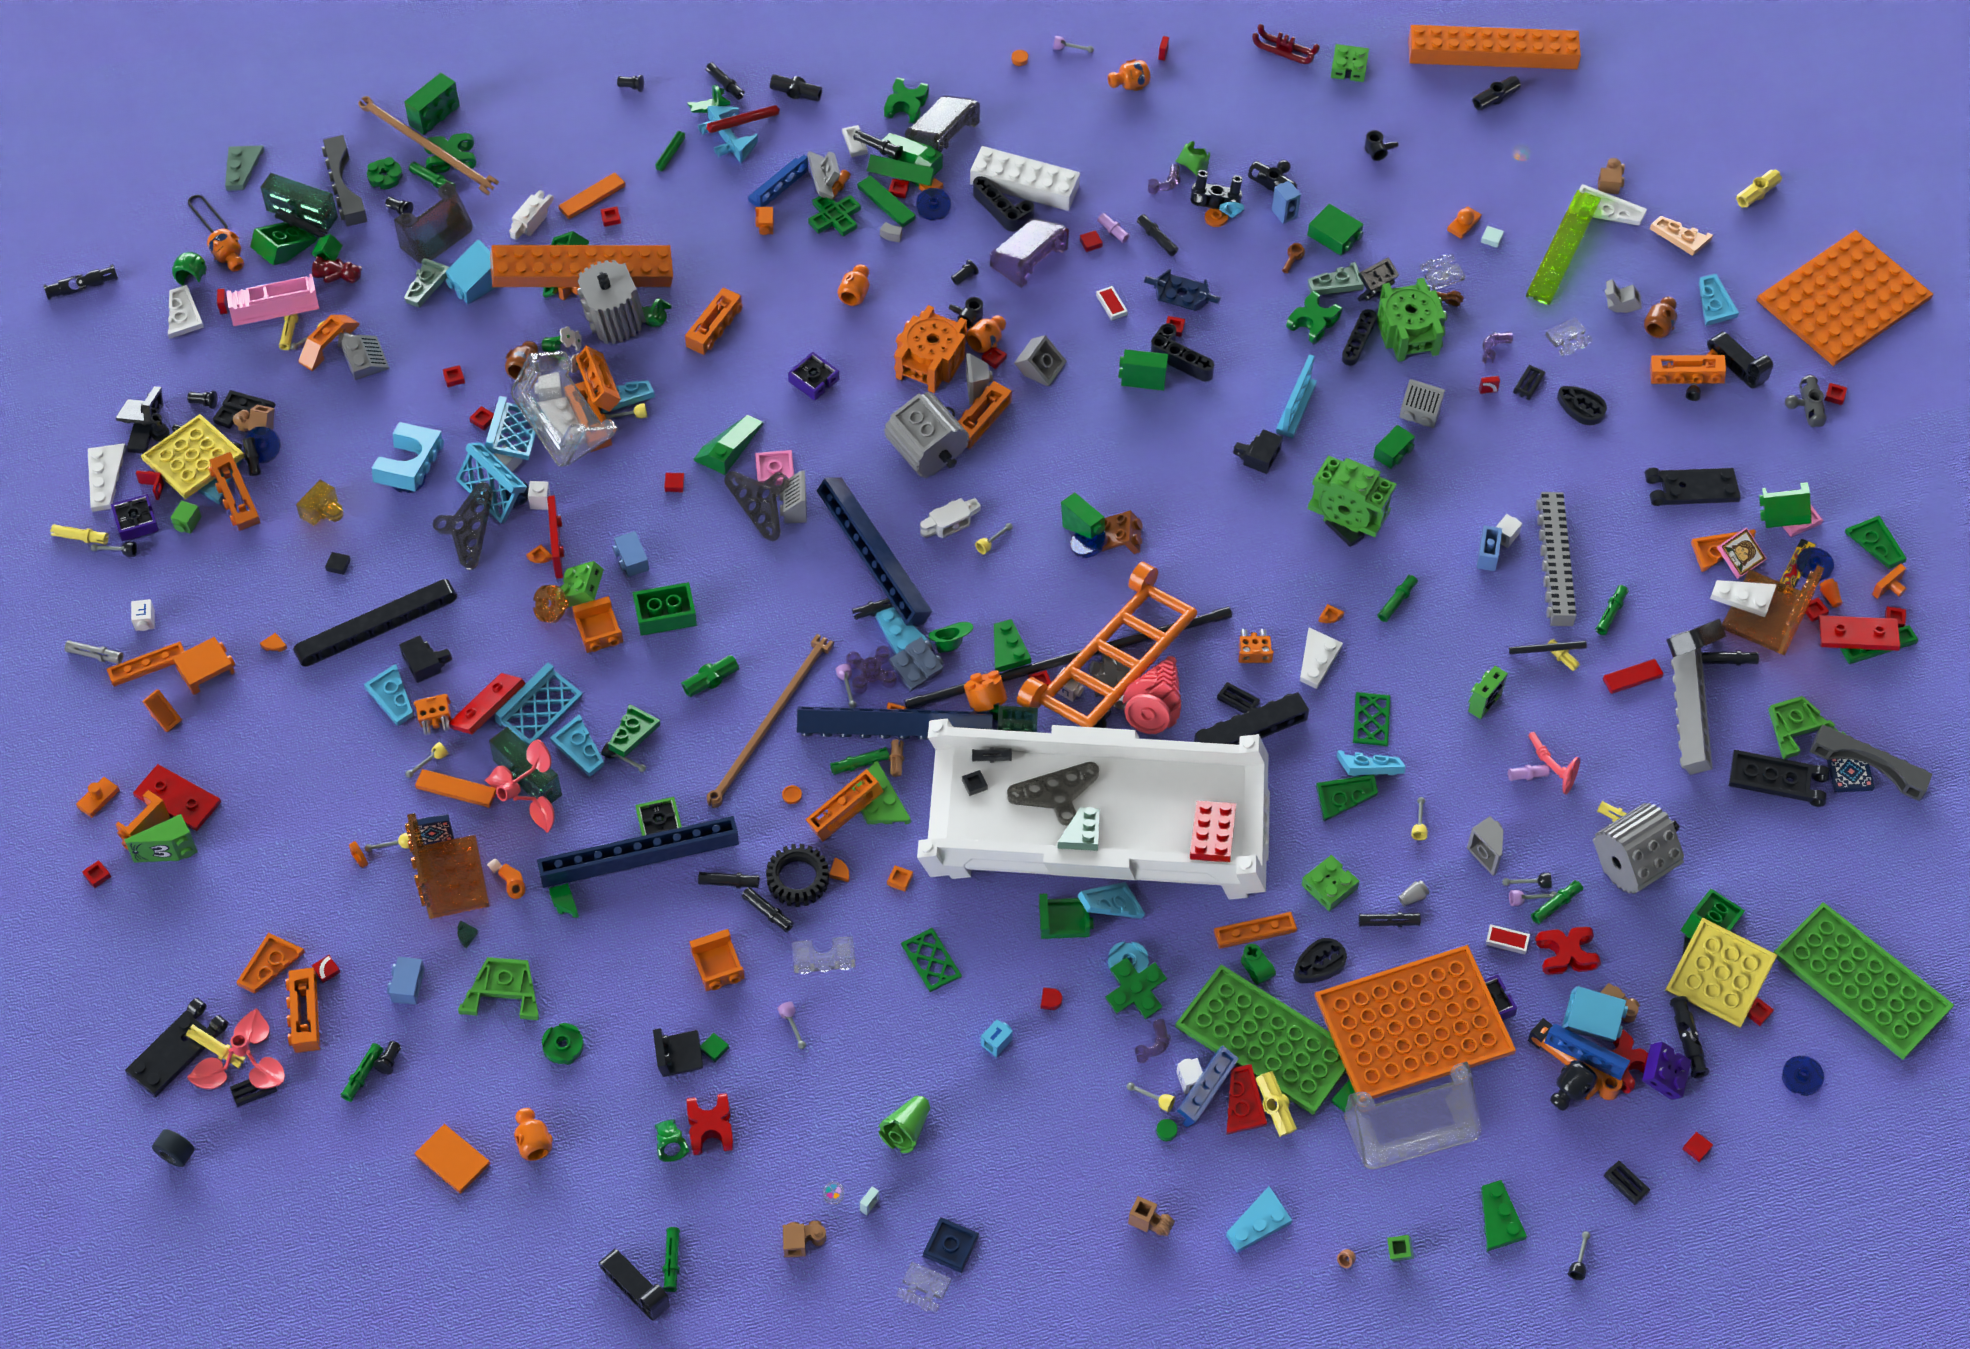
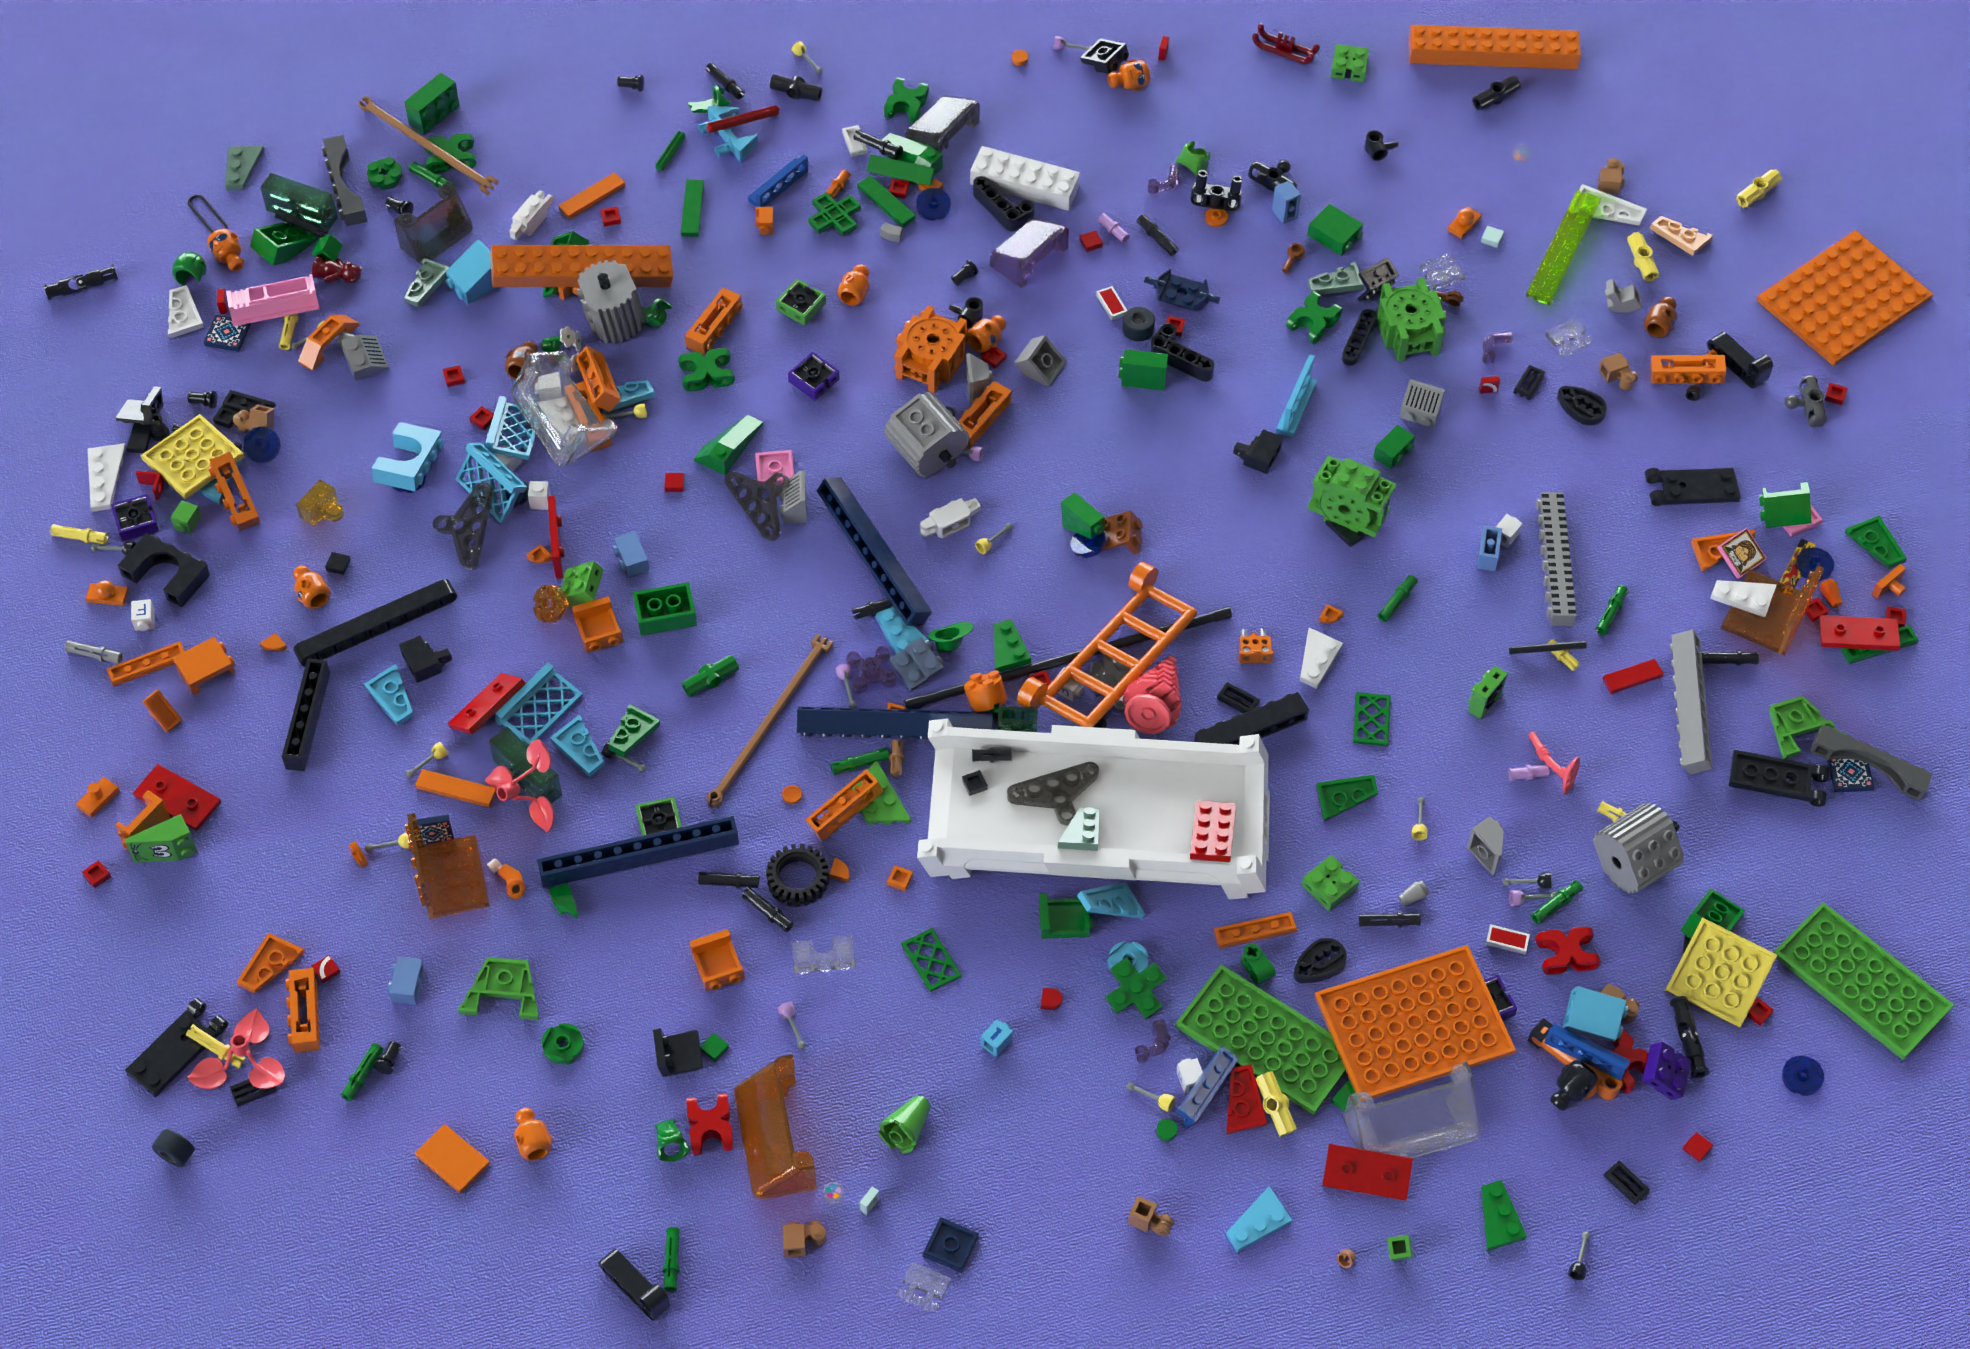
black pin [242,437,261,476] -> none
orange piece [413,694,452,735] -> none
tile [457,921,478,948] -> none
light grey bracket [807,151,840,199] -> none
medium azure tile [1219,202,1244,218] -> none
medium azure wing [1337,750,1406,777] -> none
black beam [1666,619,1726,657] -> none
medium azure wing [1699,274,1739,326] -> none
none -> orange tile [85,580,129,606]
none -> black arch [118,533,210,607]
none -> dark blue tile [204,315,251,352]
none -> black brick [282,658,330,771]
none -> orange piece [293,565,331,609]
none -> green piece [678,348,735,391]
none -> green tile [681,179,704,237]
none -> clear orange windscreen [734,1054,817,1199]
none -> piece [776,279,826,326]
none -> hinge [791,41,822,74]
none -> lavender hinge [962,446,983,462]
none -> black plate [1080,38,1129,74]
none -> black wheel [1122,307,1155,341]
none -> red plate [1322,1143,1413,1201]
none -> medium nougat brick [1598,352,1638,391]
none -> light yellow piece [1627,232,1659,282]

